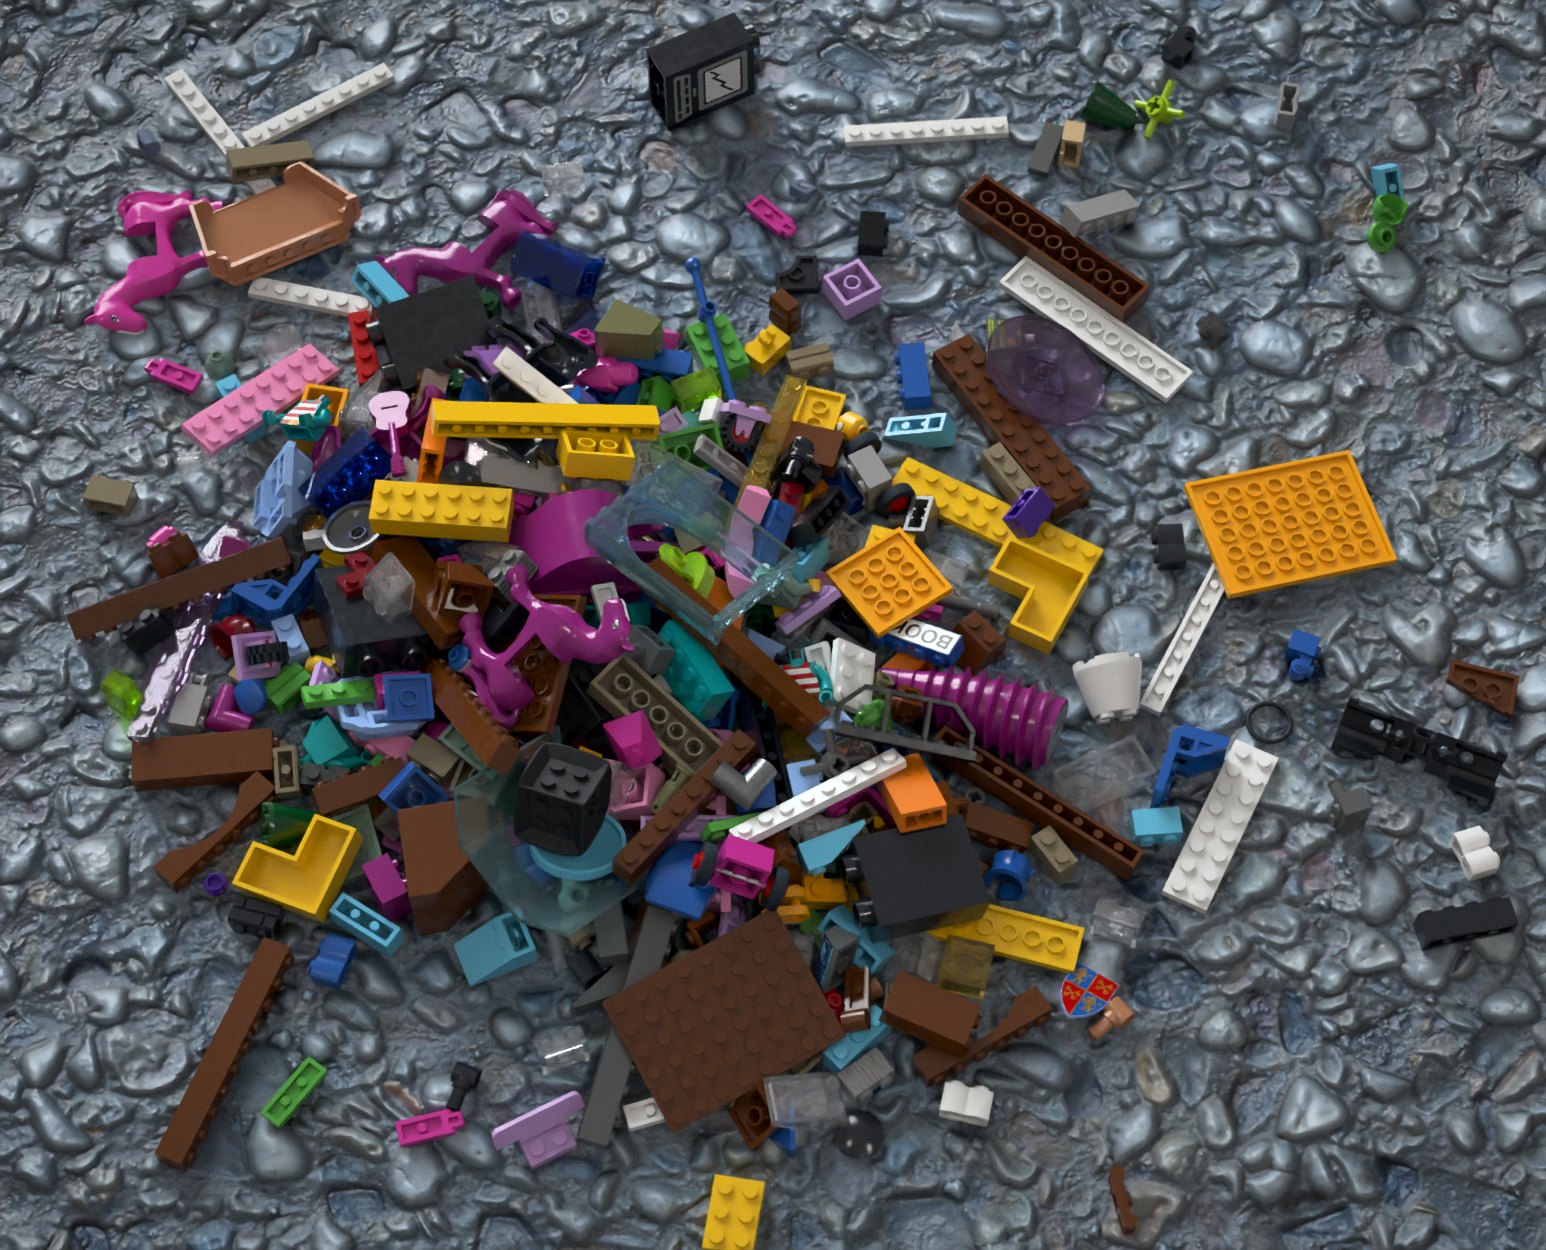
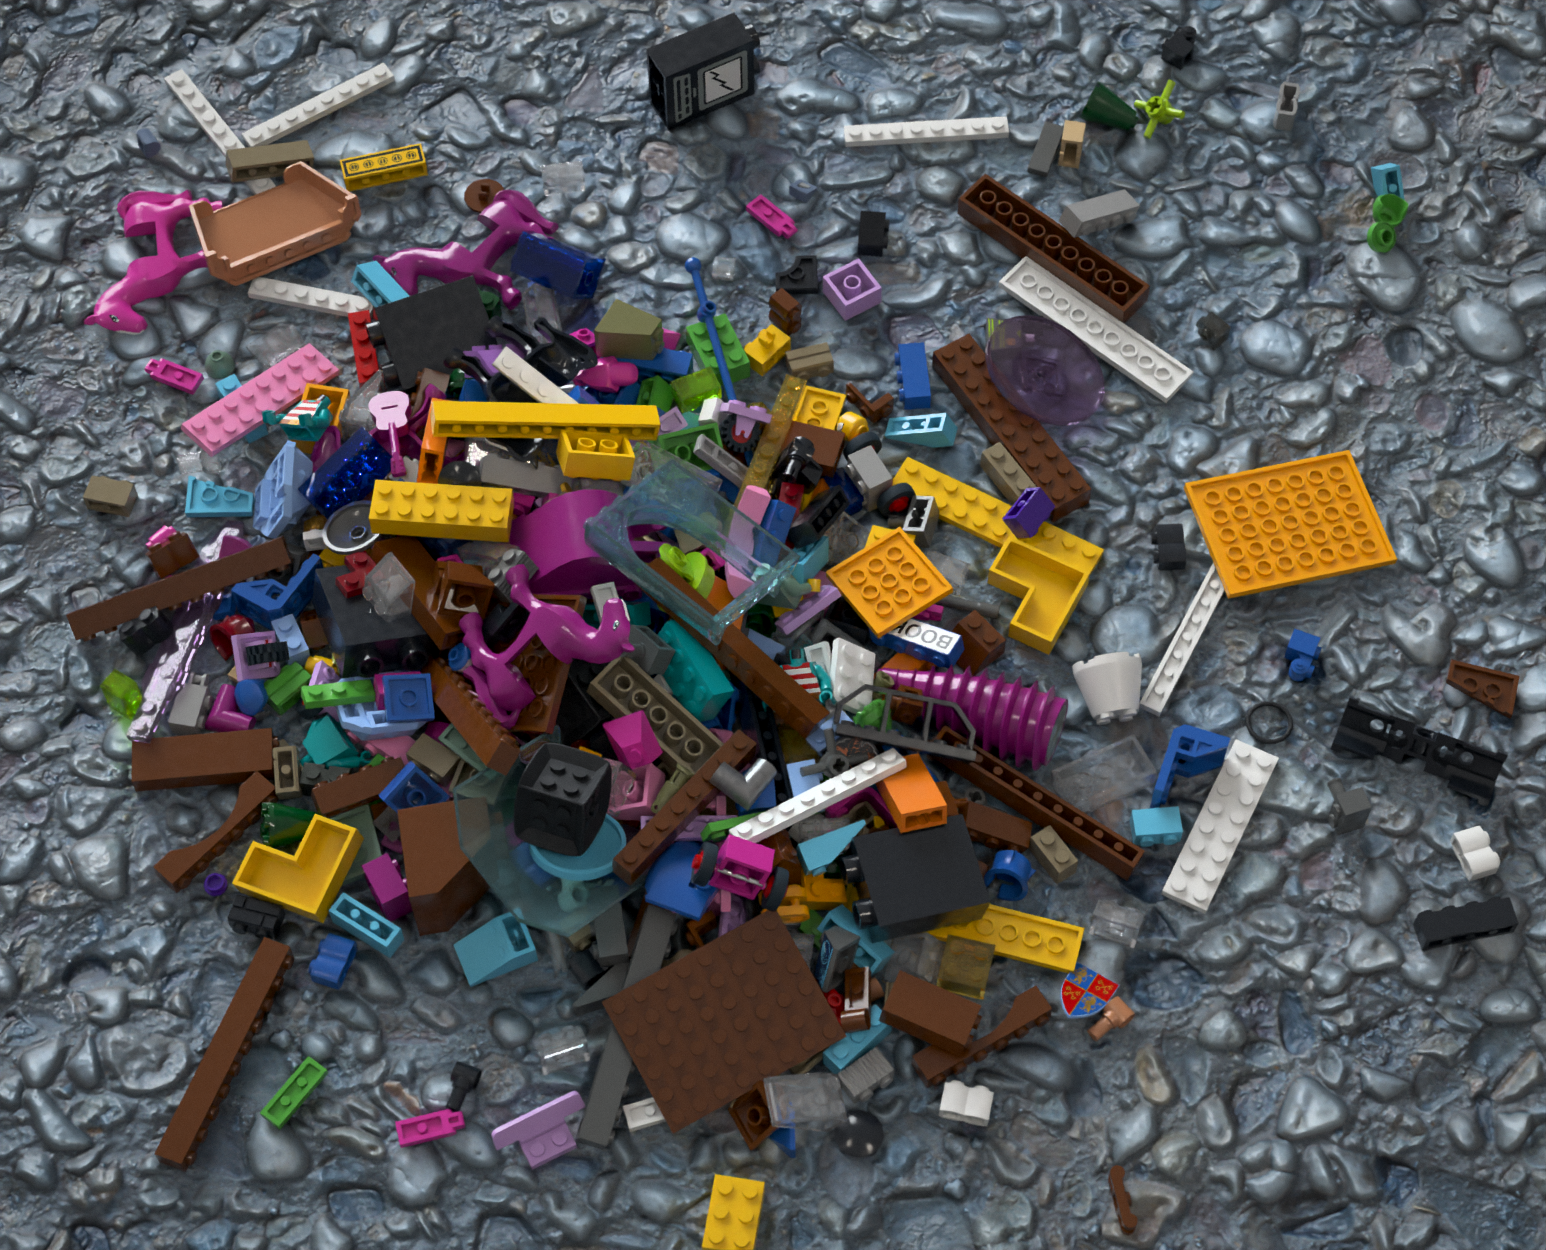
none -> medium azure wing [185,475,254,517]
none -> yellow brick [340,143,428,192]
none -> reddish brown piece [464,179,504,213]
none -> reddish brown bracket [845,382,894,424]

